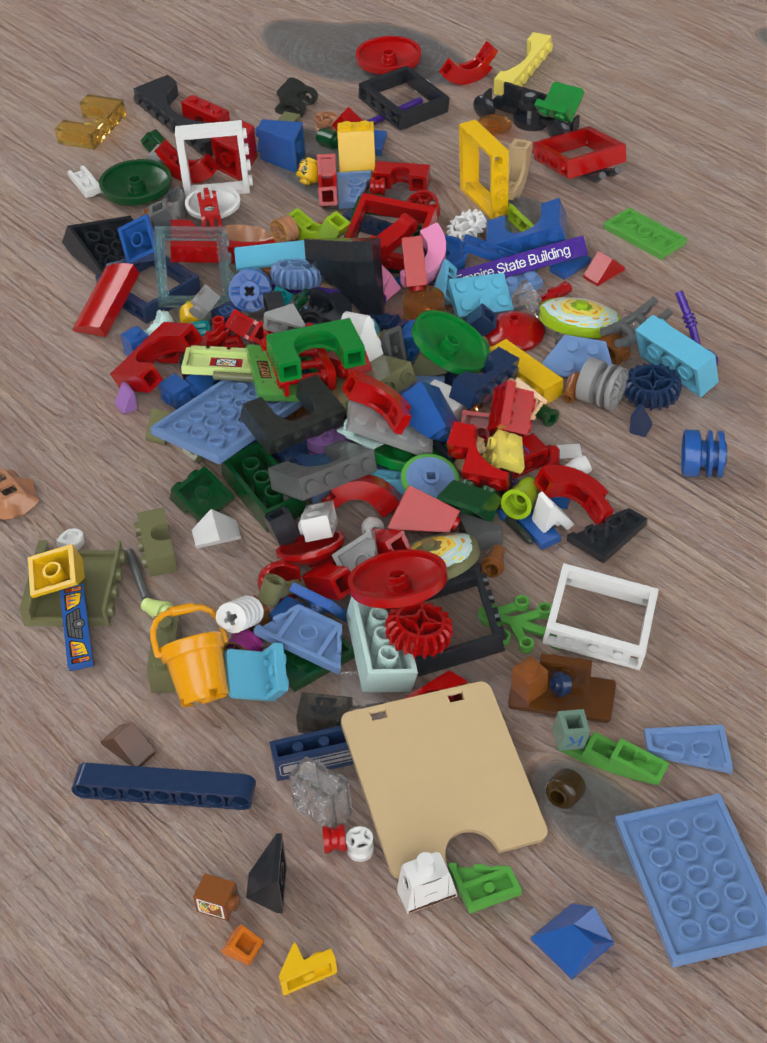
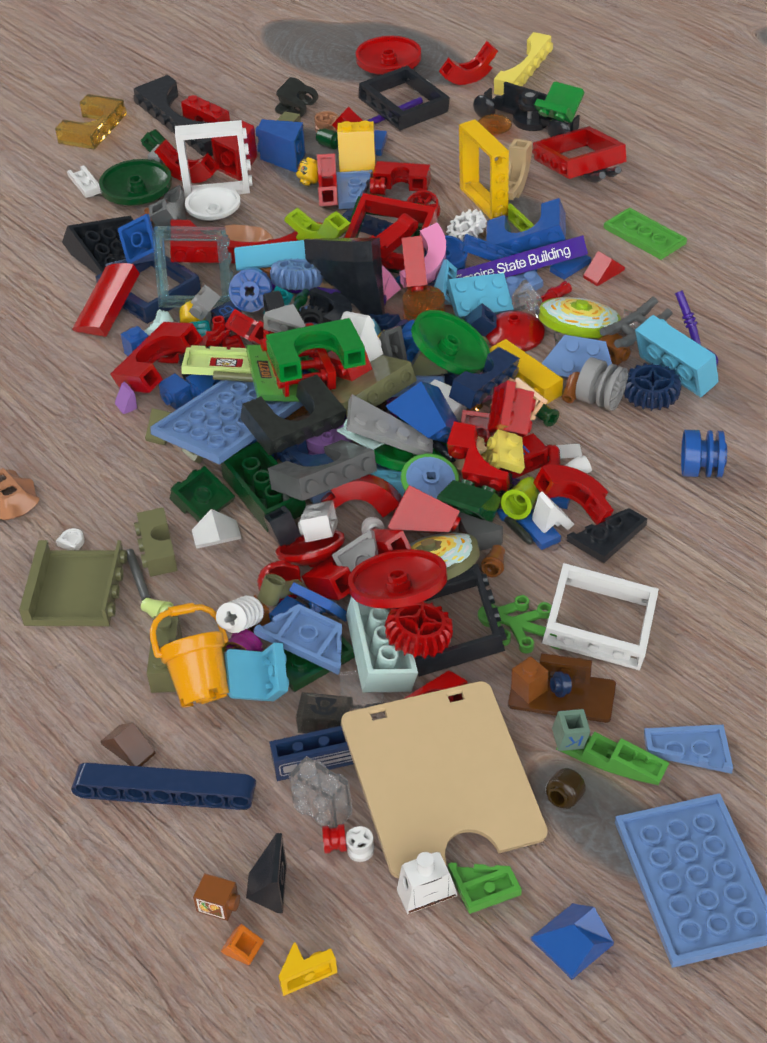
yellow slope [28,544,85,598] -> none
tile [60,584,94,671] -> none
red piece [197,187,224,233] -> none
nougat wheel [270,215,299,243] -> none
red arch [342,370,412,435] -> none
dark blue slope [629,404,652,437] -> none

